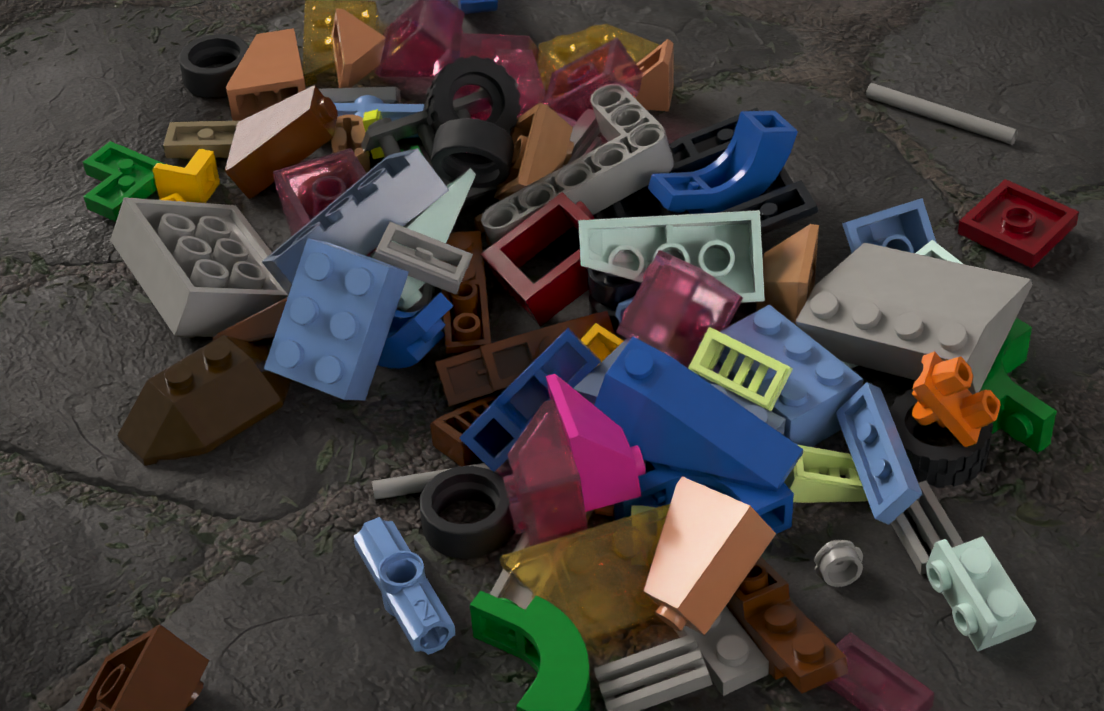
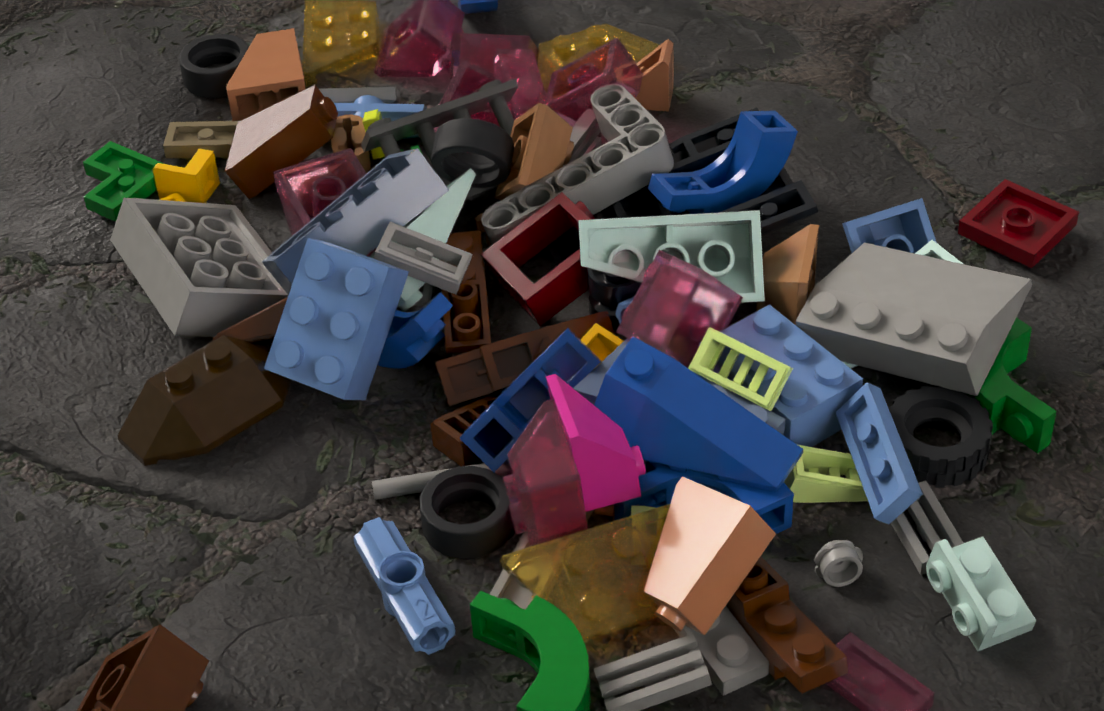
nougat slope [331,9,386,88] -> none
black tyre [424,55,521,153] -> none
light grey bar [866,83,1018,145] -> none
orange hips [912,351,1001,447] -> none

